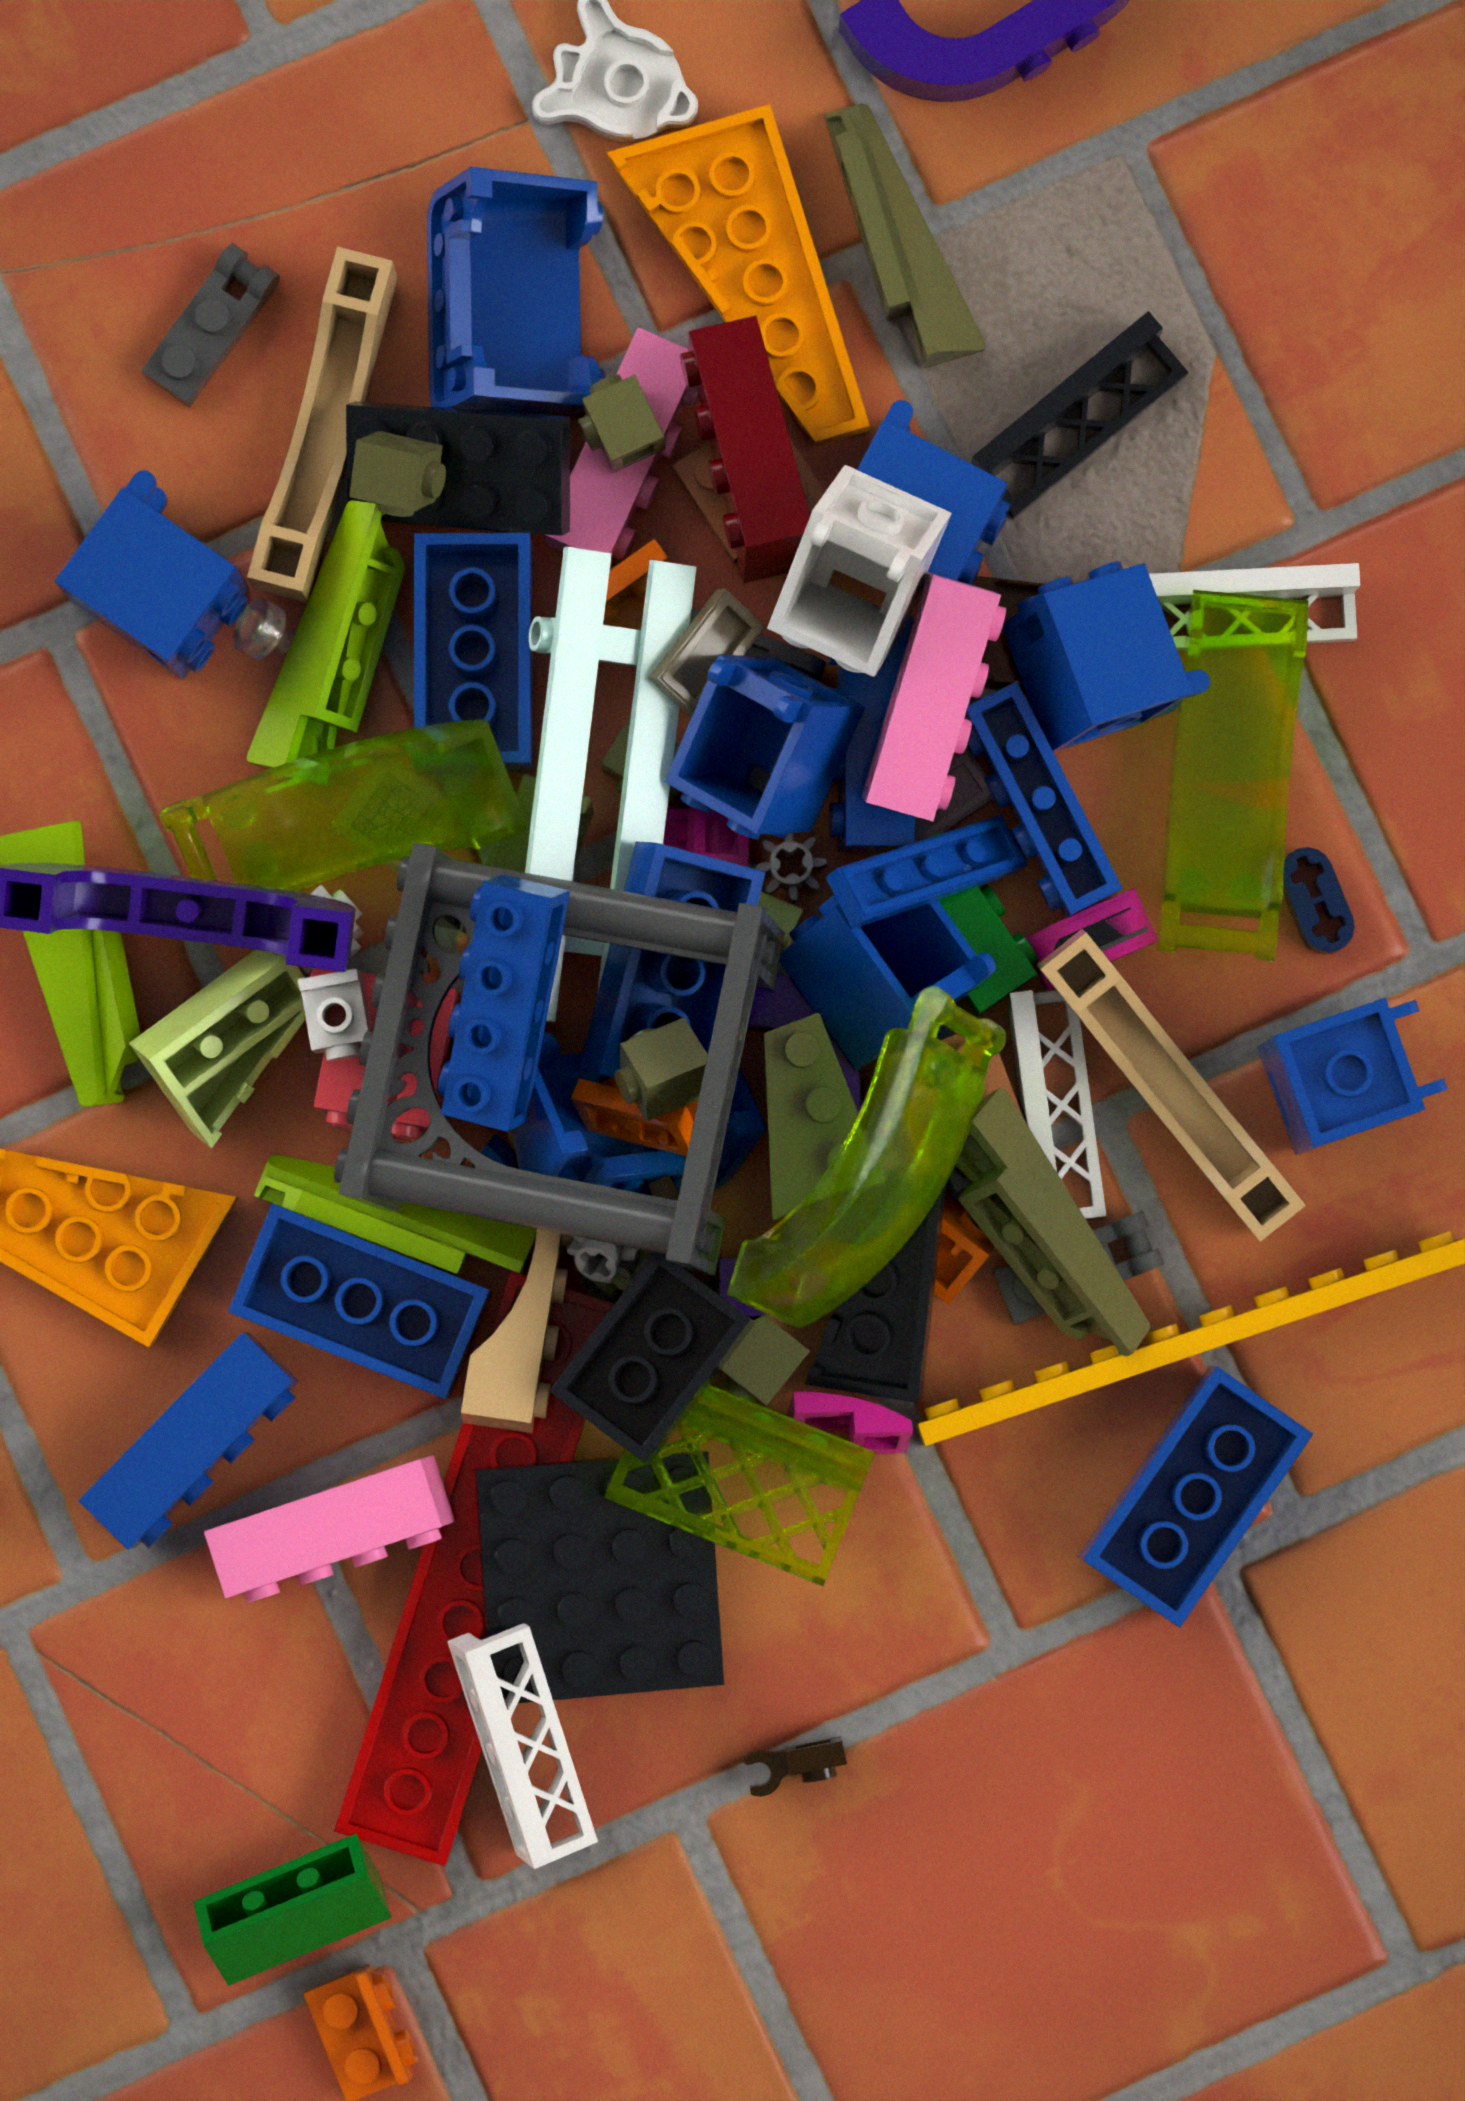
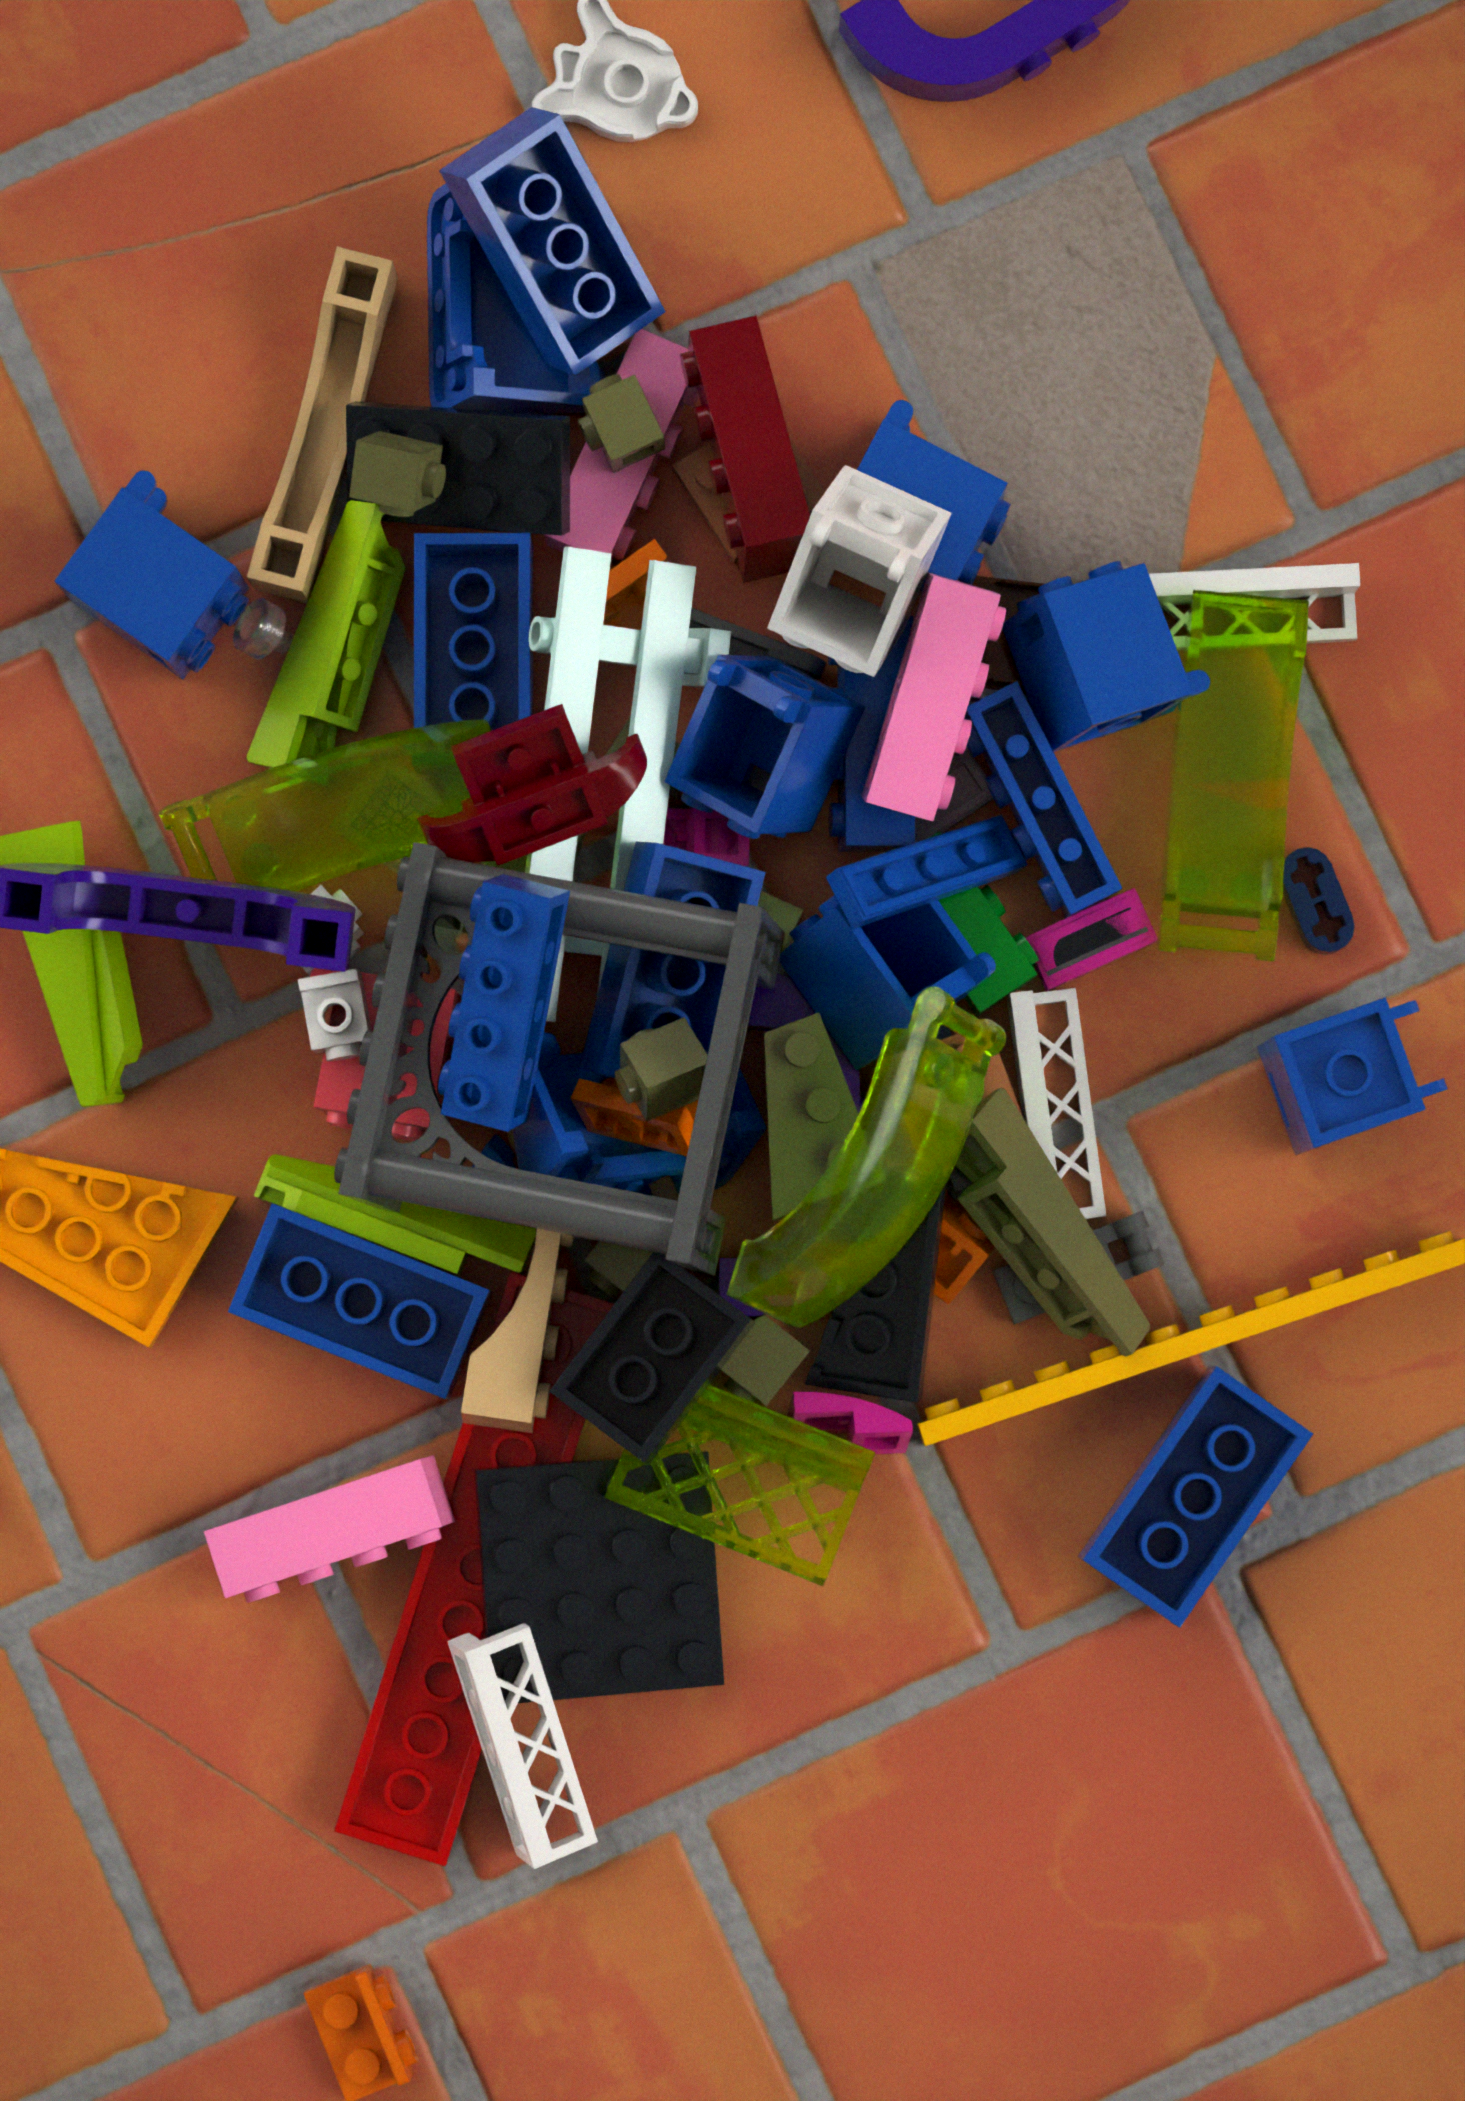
blue brick [78,1332,299,1550] -> none
yellowish green wedge [129,949,306,1149] -> none
dark grey plate [141,243,280,407] -> none
green brick [193,1833,392,1986] -> none
light grey gear [567,1236,640,1283] -> none
light orange wing [607,104,870,447] -> none
dark tan tile [648,589,765,716] -> none
dark brown plate [744,1736,847,1797] -> none
light grey gear [755,833,827,903] -> none
olive wedge [824,103,985,368] -> none
black fence [971,311,1189,520] -> none
tan arch [1037,929,1306,1242] -> none
none -> dark red plate [417,704,647,866]
none -> blue brick [439,107,666,376]

